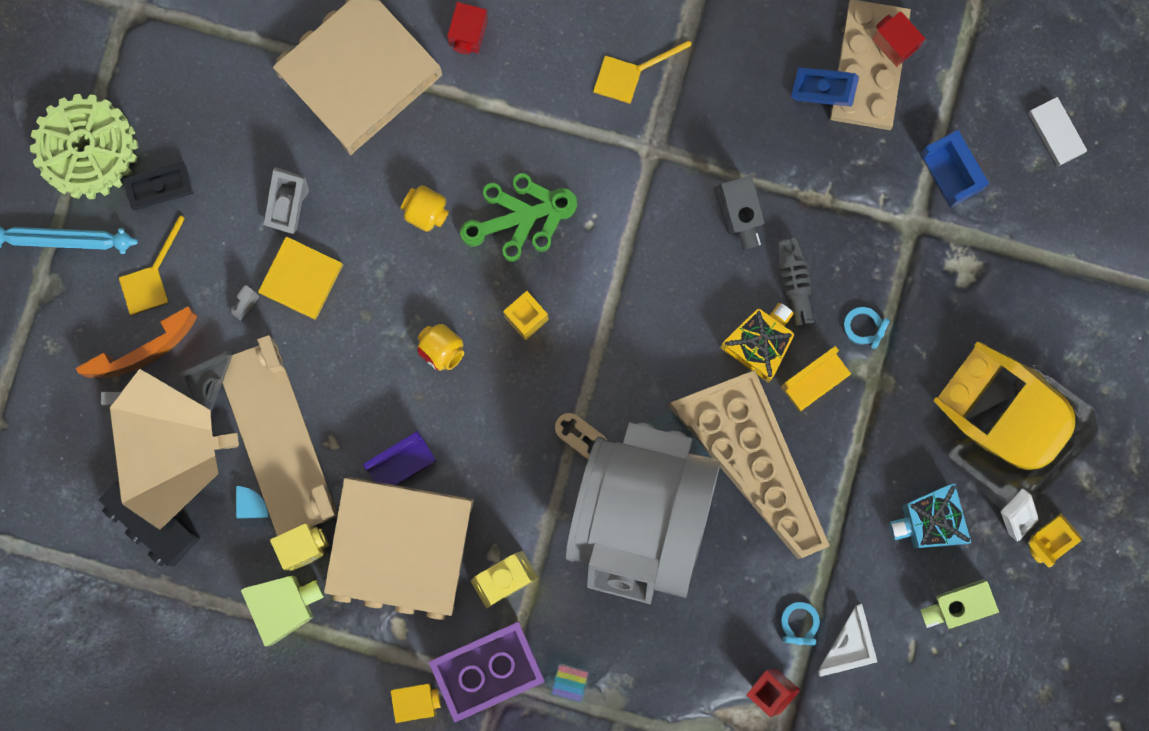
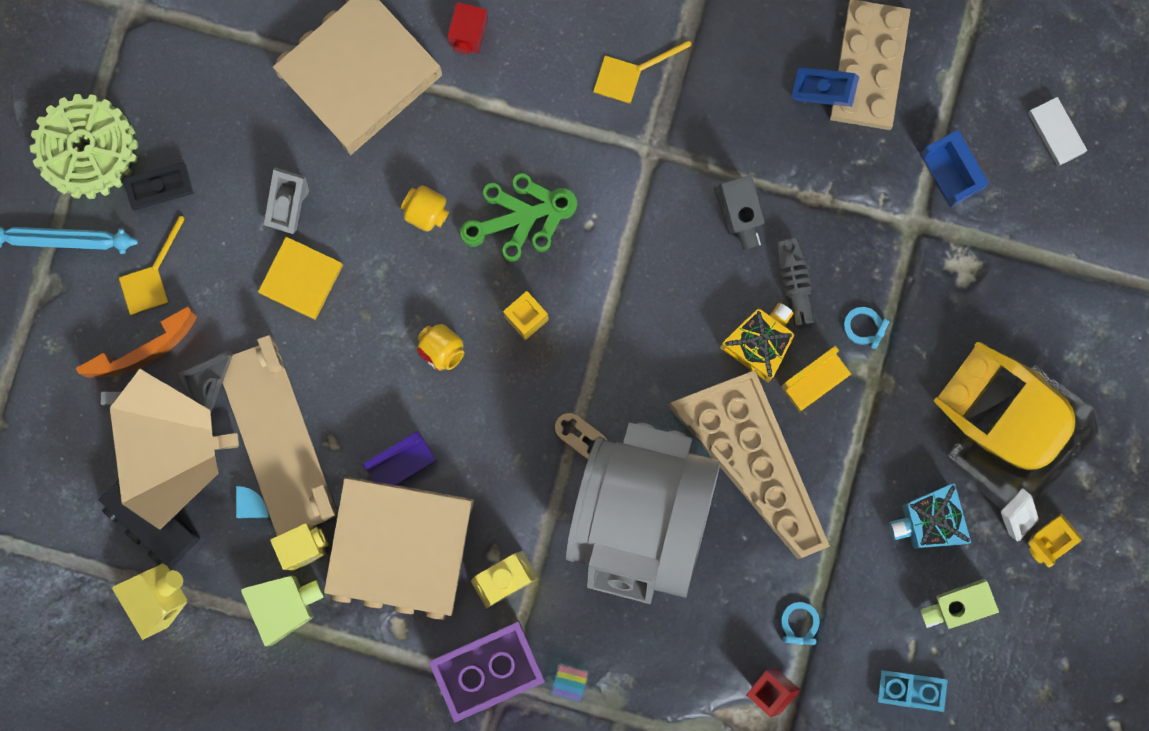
light grey tile [231,285,260,321] -> none
yellow brick [391,682,441,723] -> none
white tile [817,604,877,677] -> none
red brick [872,11,926,67] -> none
none -> light yellow torso [112,563,187,640]
none -> medium azure slope [878,670,948,712]

